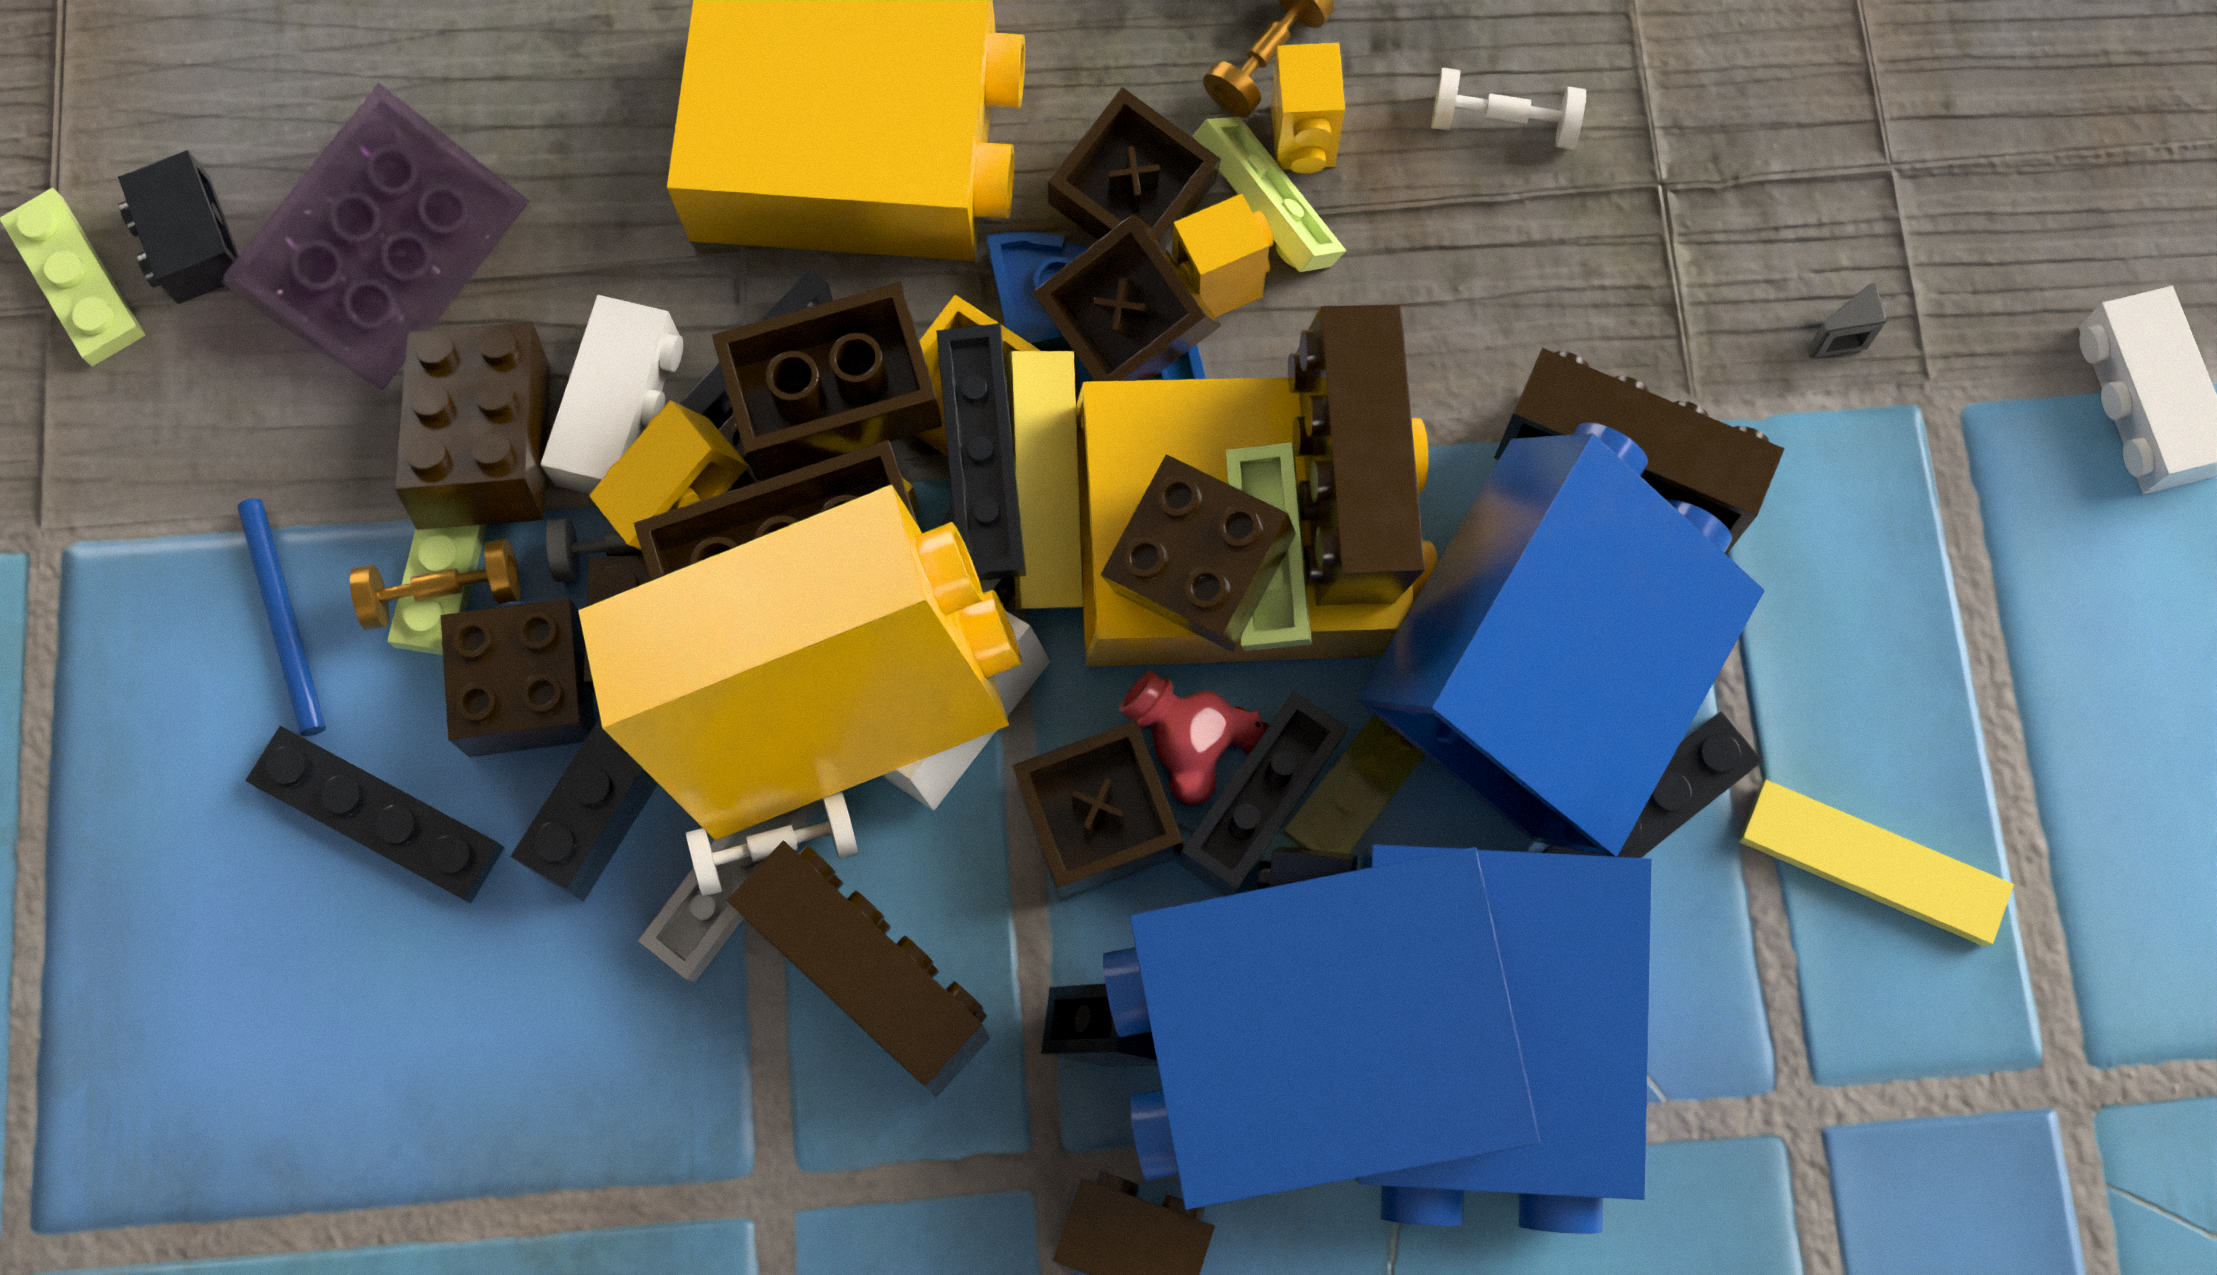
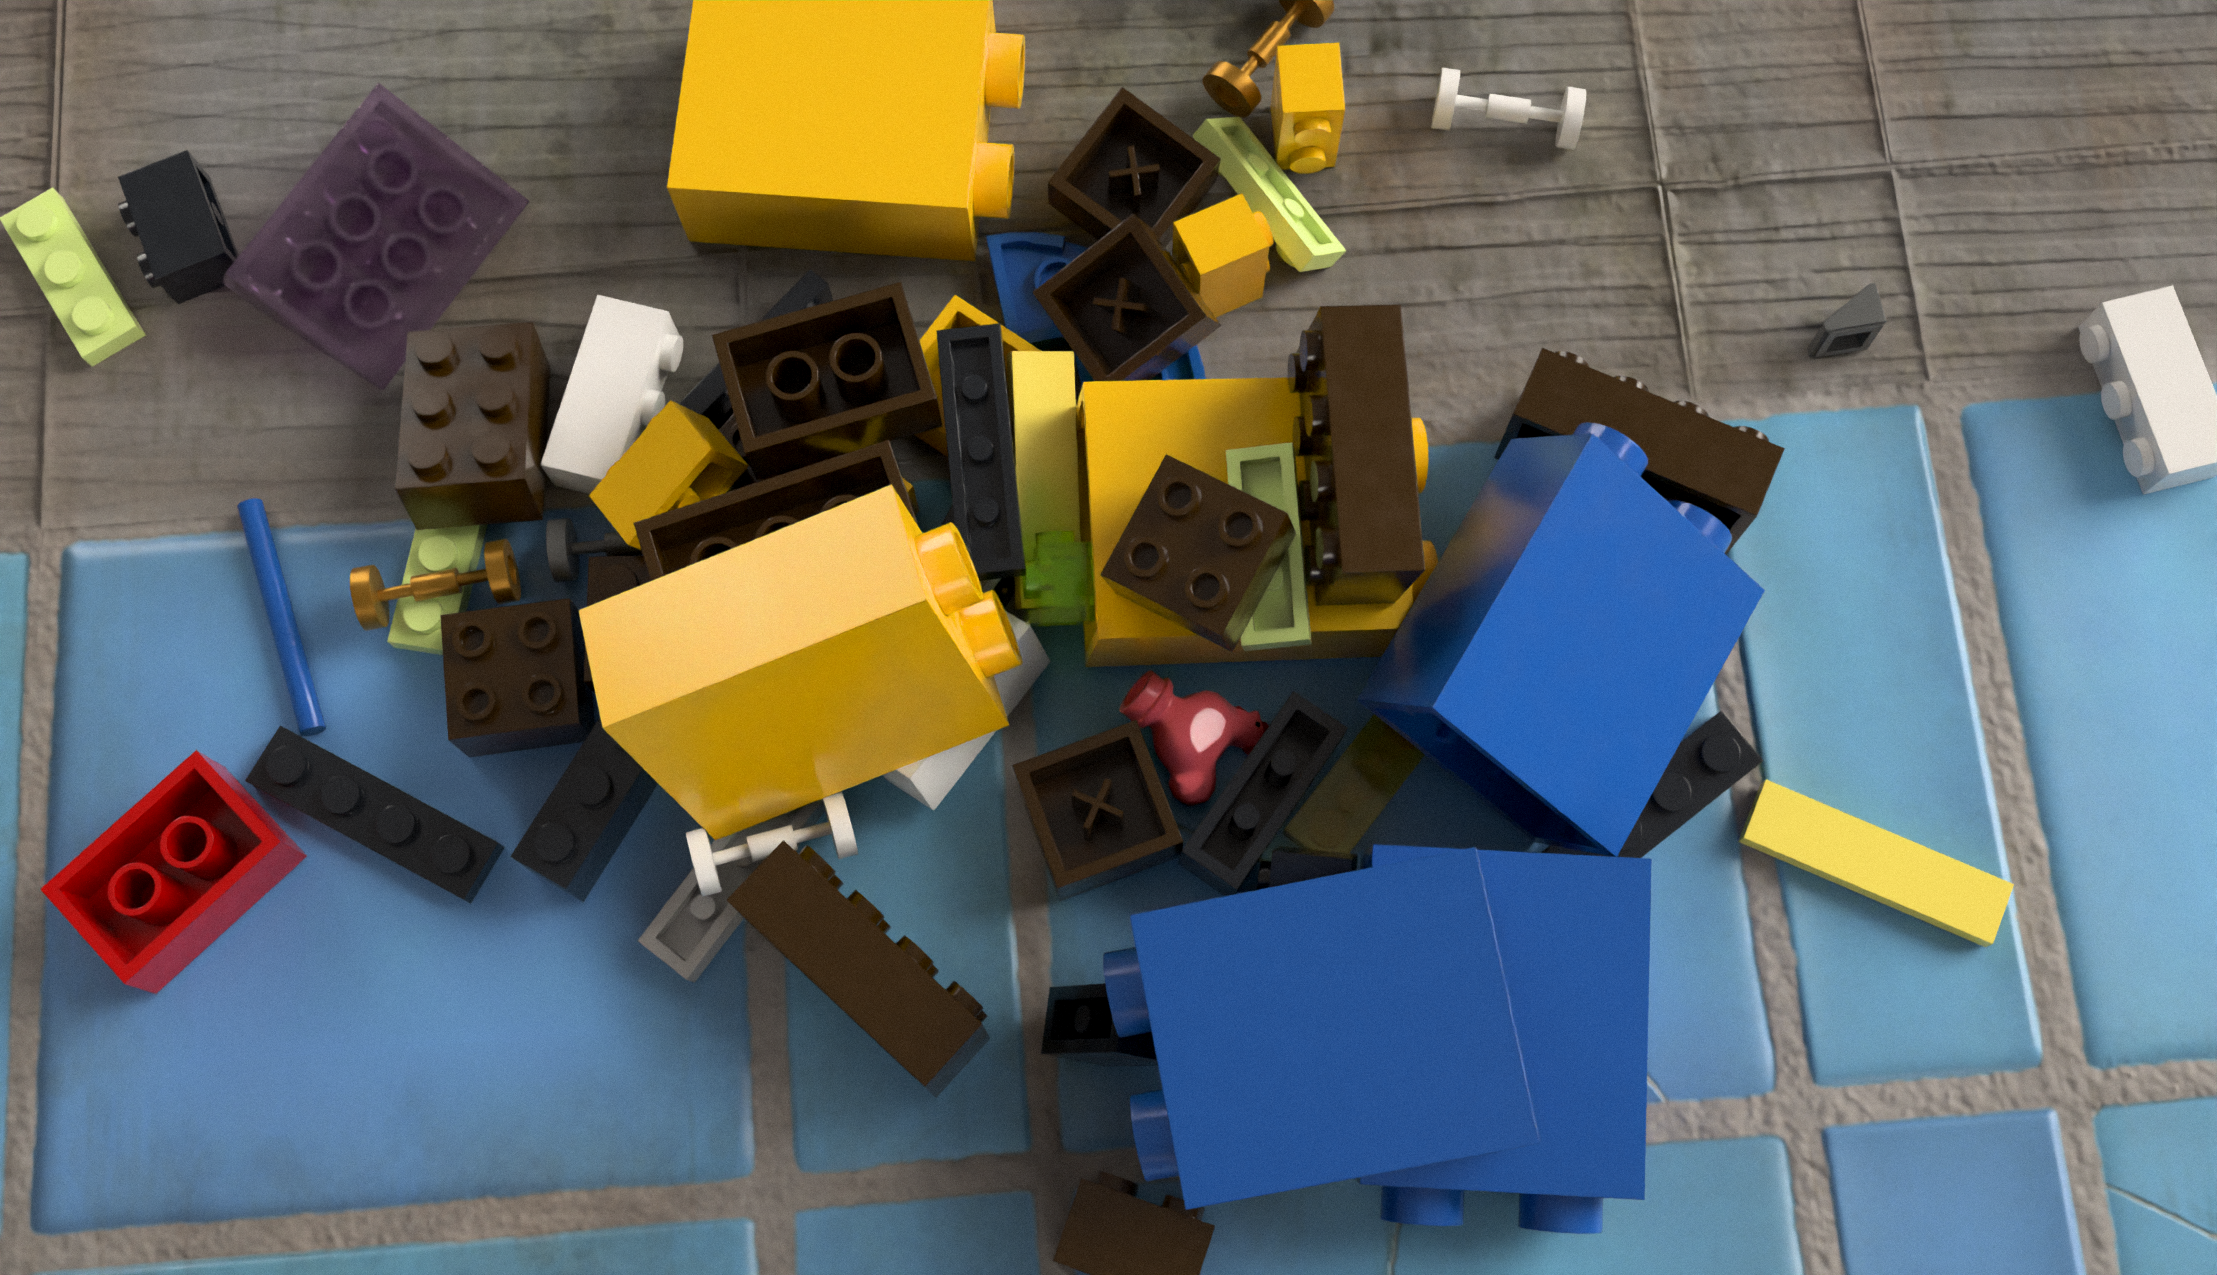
none -> red brick [40,750,307,994]
none -> clear neon green brick [1022,531,1095,627]

